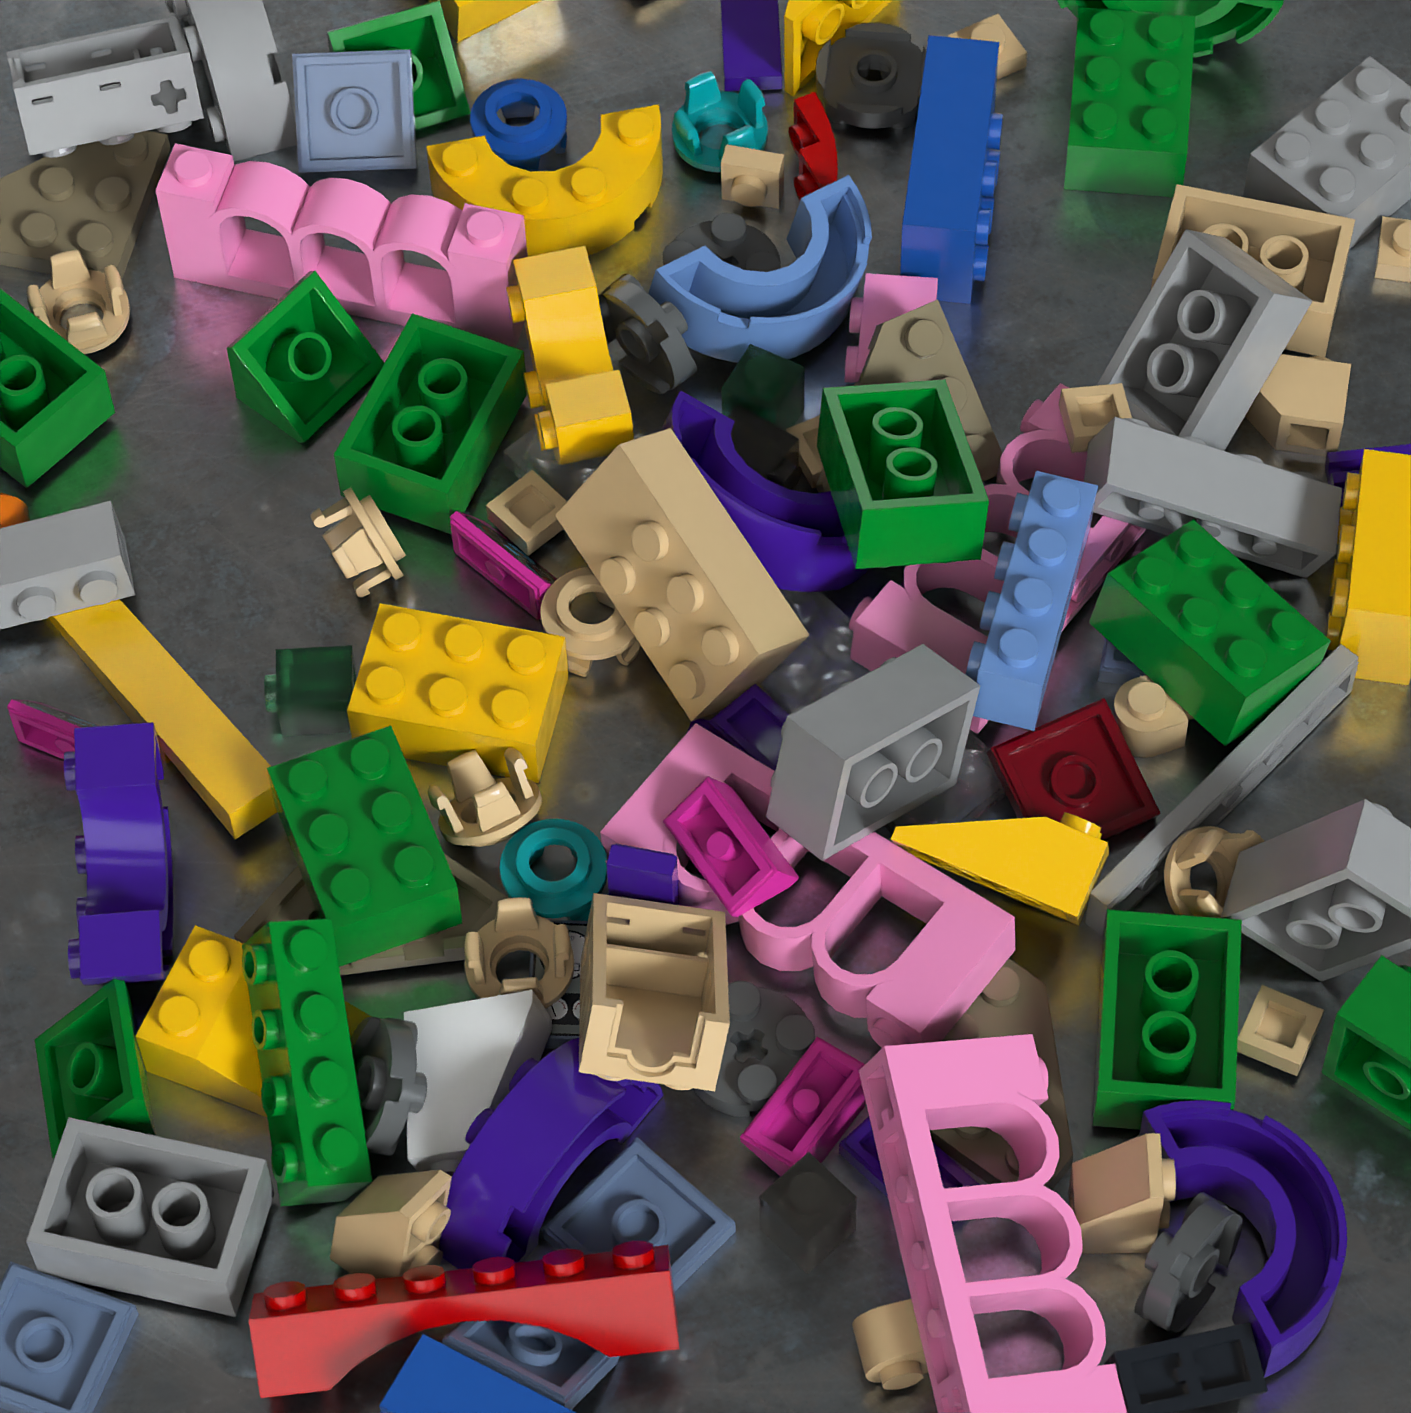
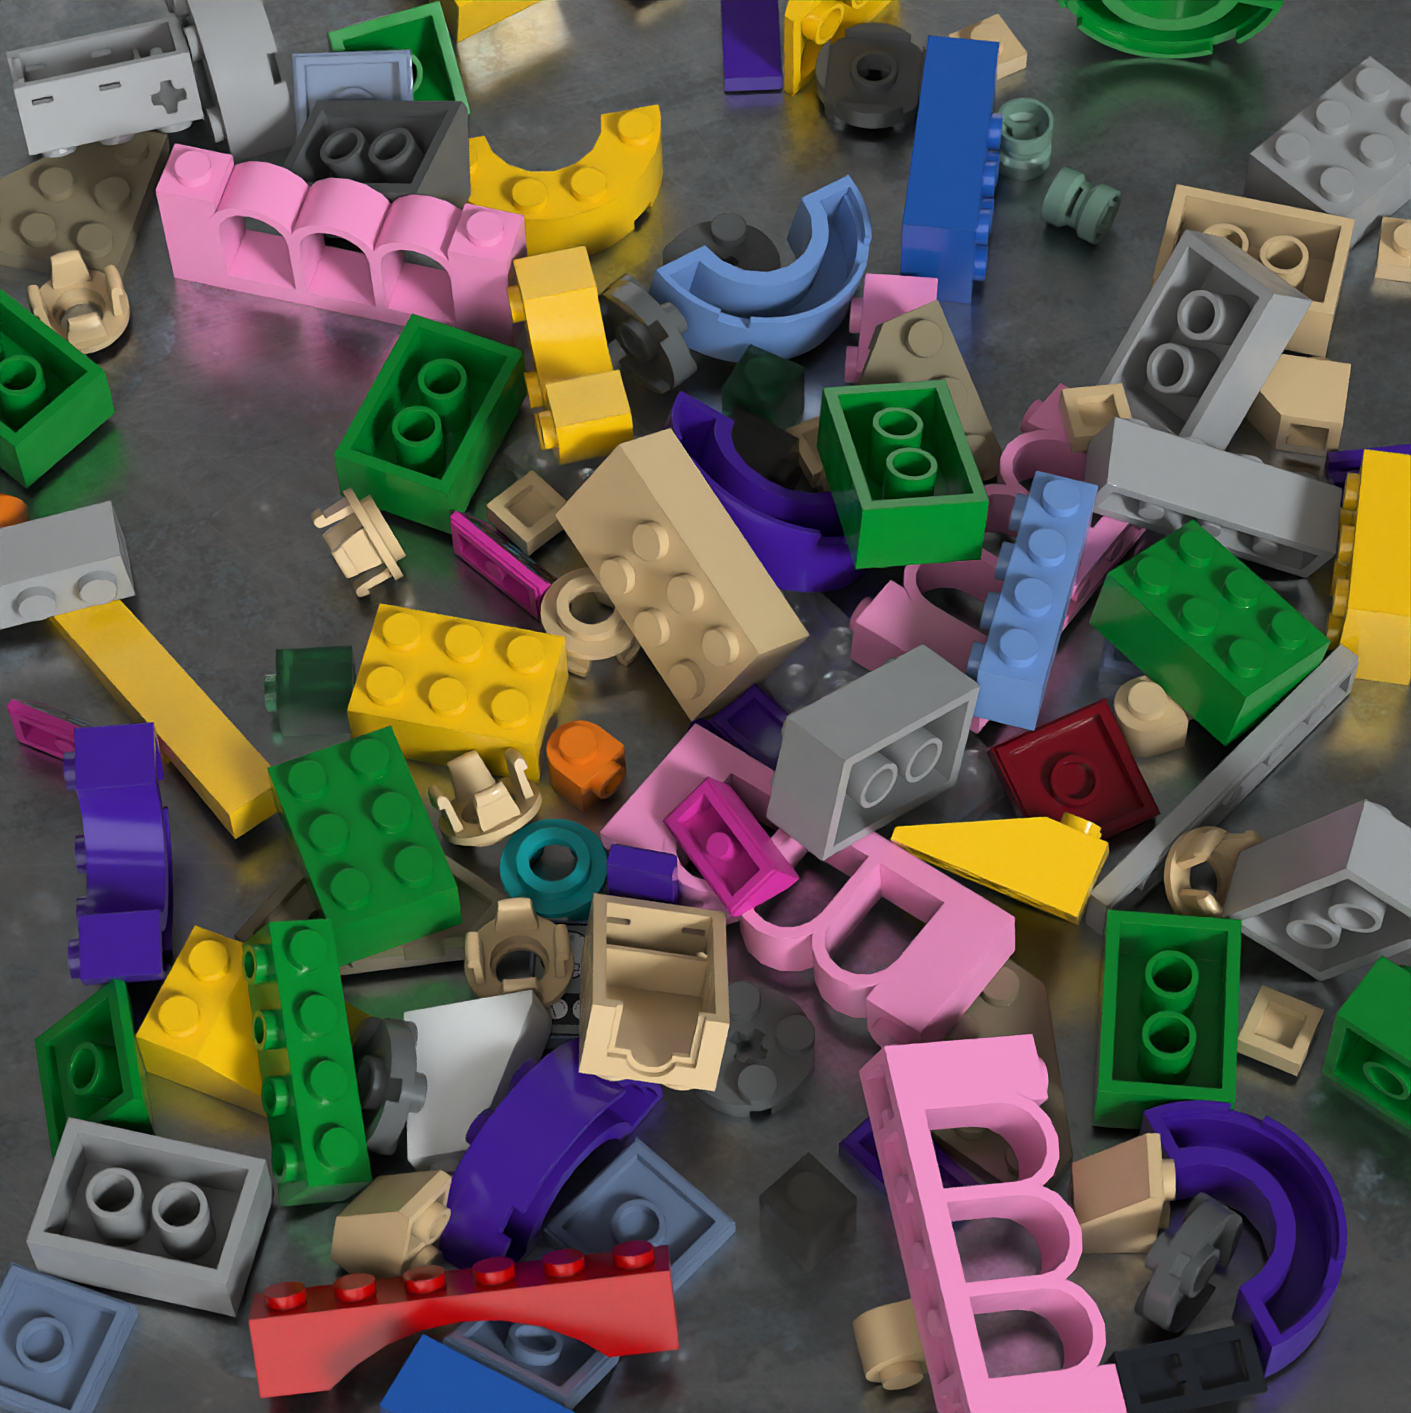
green slope [227,270,385,442] -> none
blue piece [470,79,567,171] -> none
teal piece [672,71,768,172] -> none
tan plate [721,144,784,209] -> none
dark pink slope [740,1037,866,1190] -> none
red slope [788,91,838,201] -> none
green brick [1064,7,1196,198] -> none
none -> dark grey slope [283,100,471,238]
none -> orange plate [547,720,626,813]
none -> sand green wheel [993,97,1054,181]
none -> sand green wheel [1041,166,1122,245]

